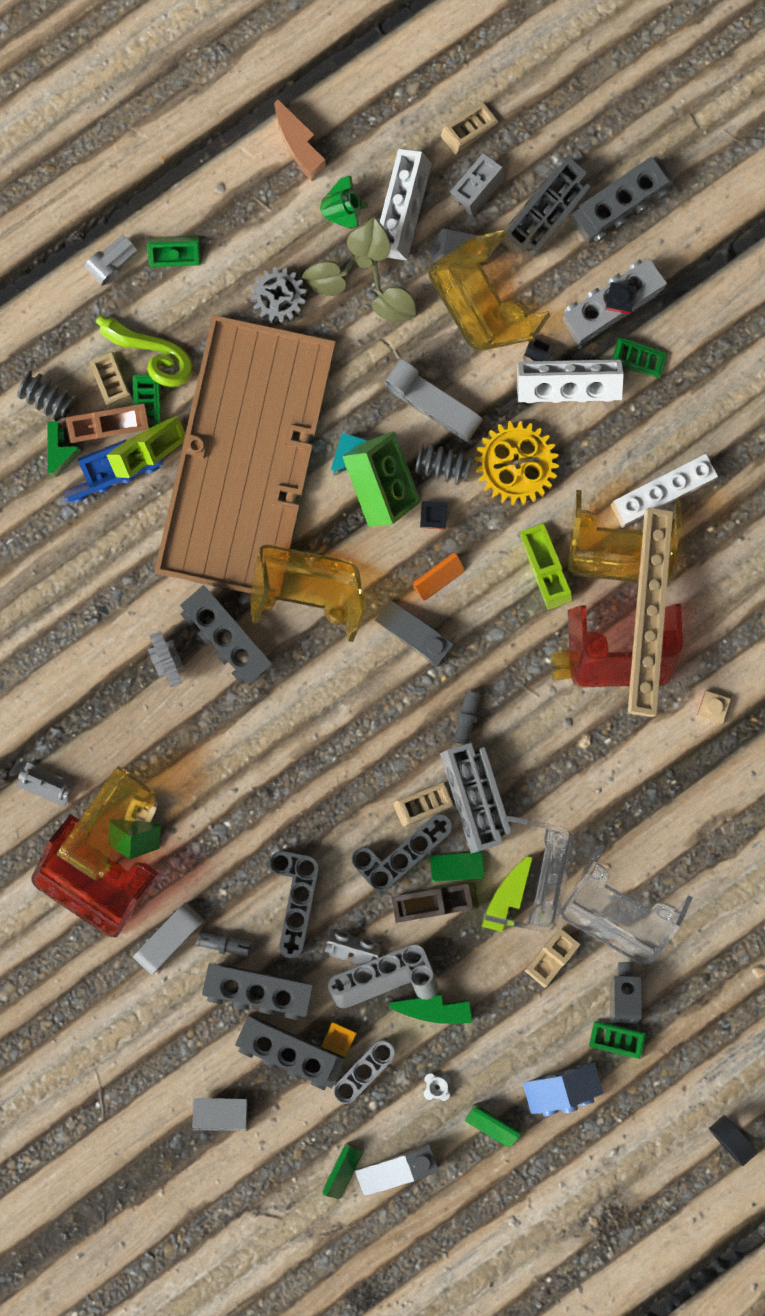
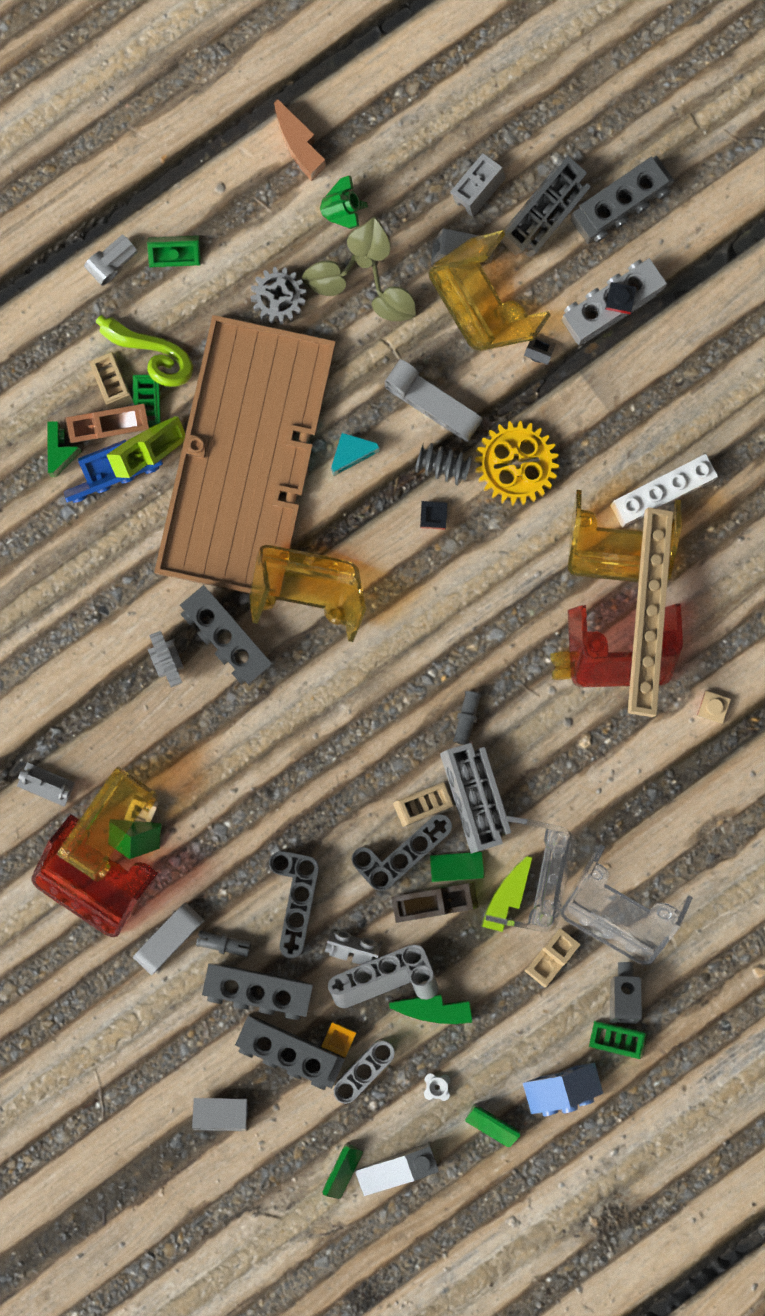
dark grey piece [17,369,77,421] -> none
bright green slope [342,431,421,527] -> none
dark grey slope [375,600,453,668] -> none
white brick [380,149,432,260] -> none
orange slope [413,553,464,601] -> none
tan slope [441,102,499,154] -> none
white brick [517,360,623,403] -> none
lime slope [519,523,572,610] -> none
green slope [612,337,667,379] -> none
black tyre [709,1115,758,1166] -> none

